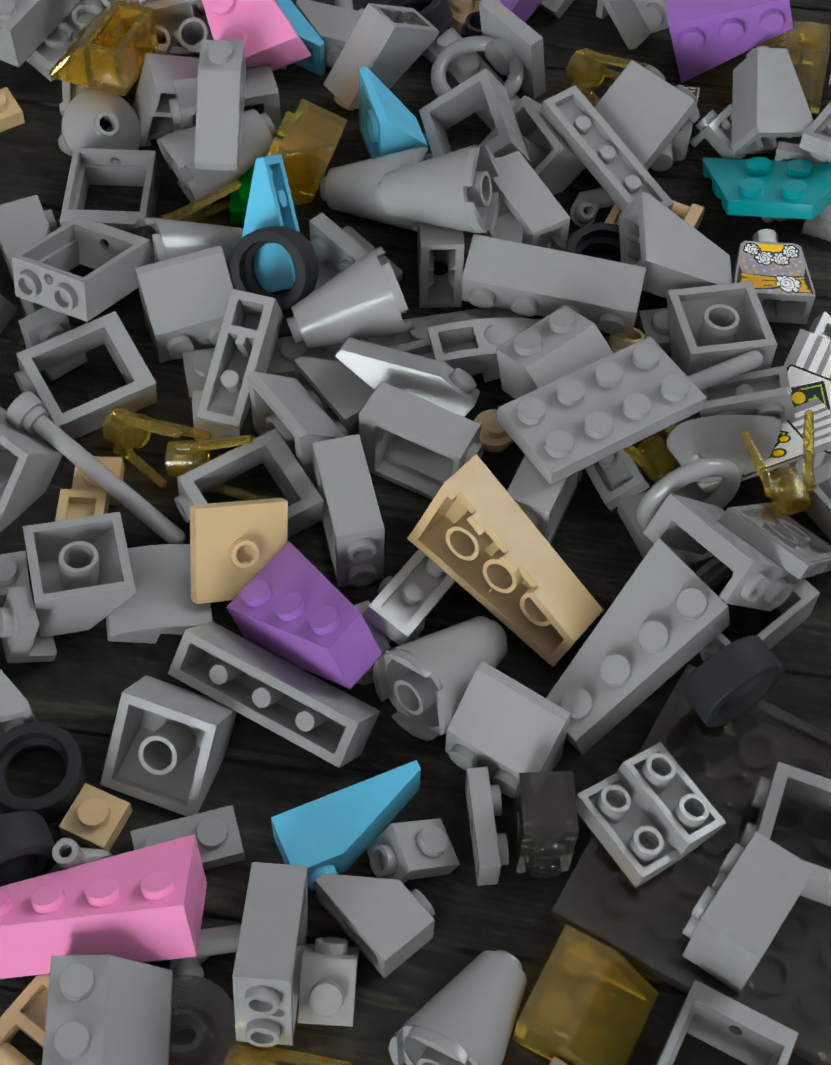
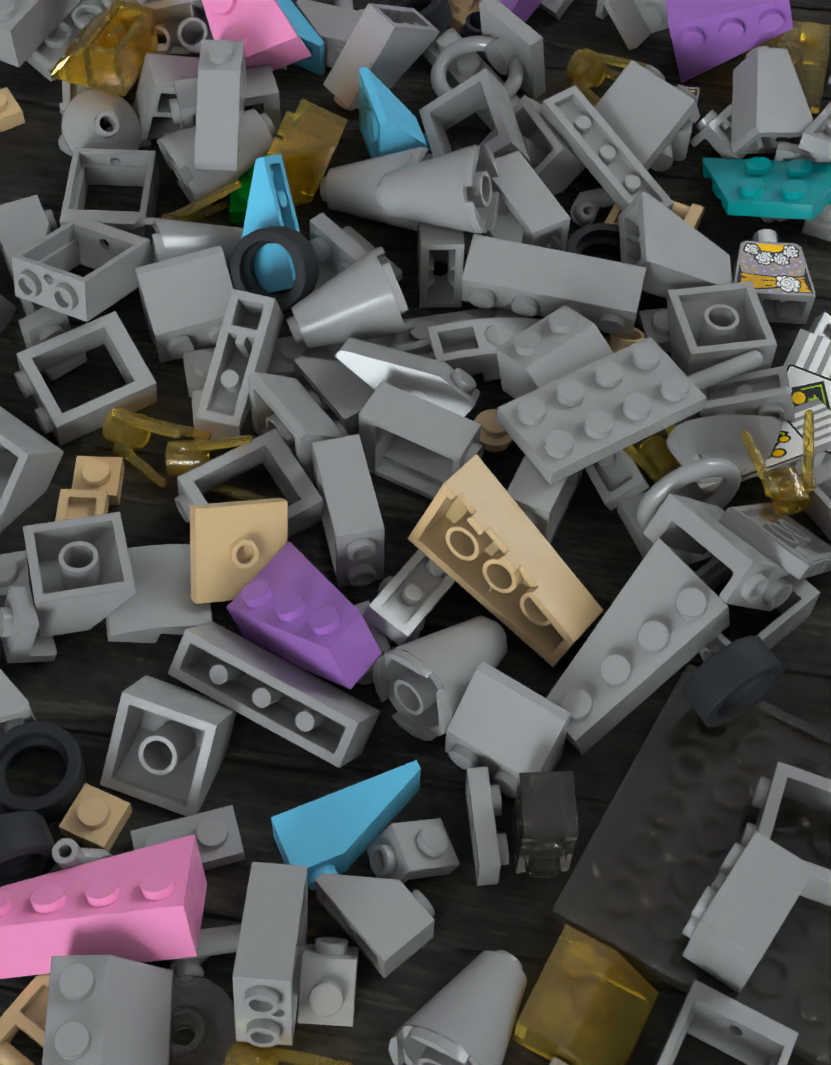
light grey piece [6,391,186,544] -> none
light grey slope [571,742,726,888] -> none

